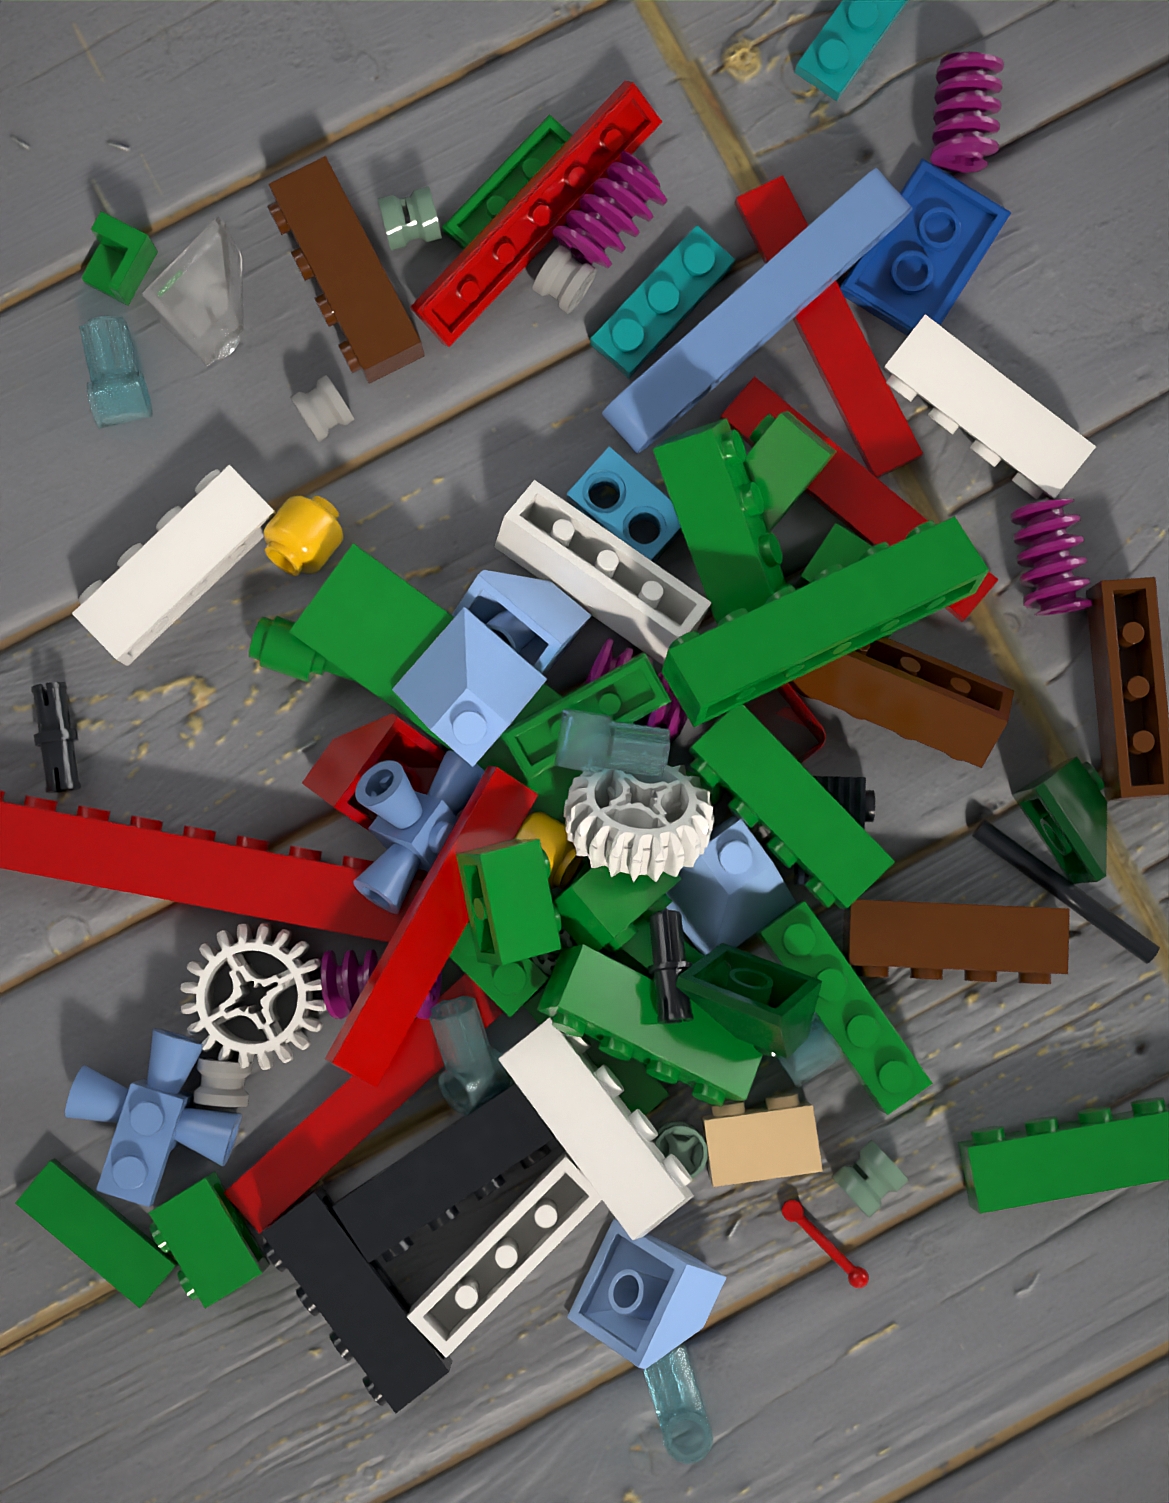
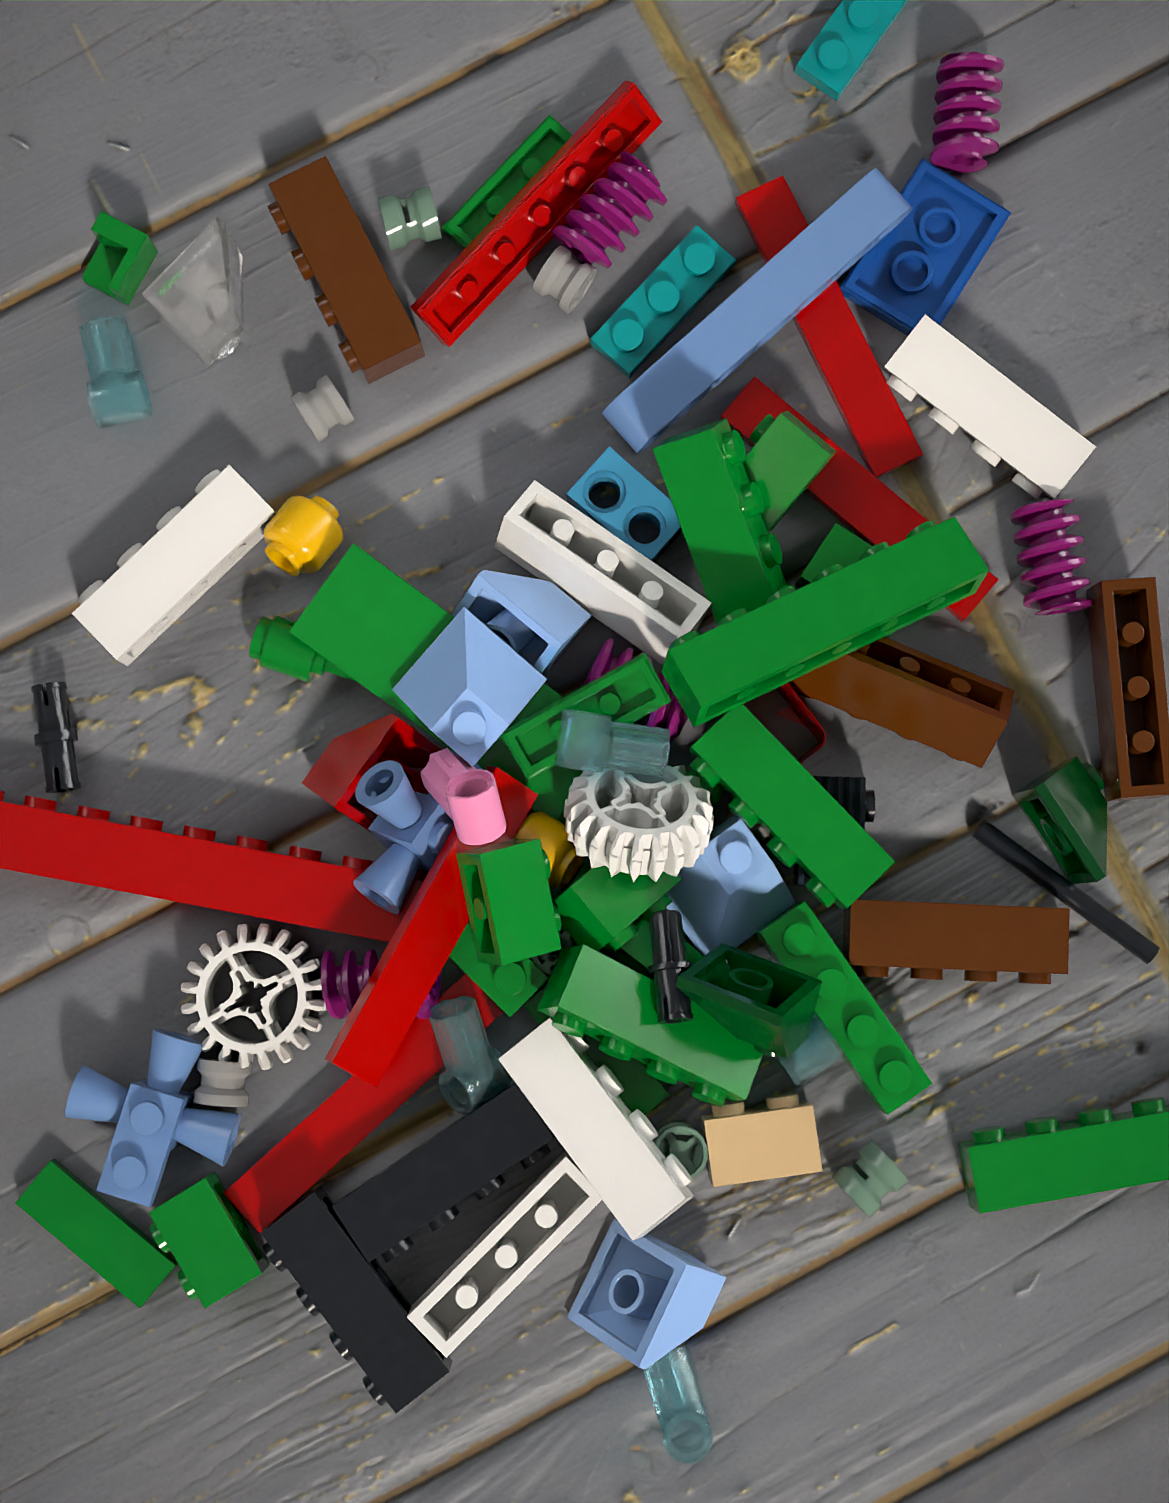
red hinge [781,1199,869,1289] -> none
none -> bright pink piece [420,748,507,845]

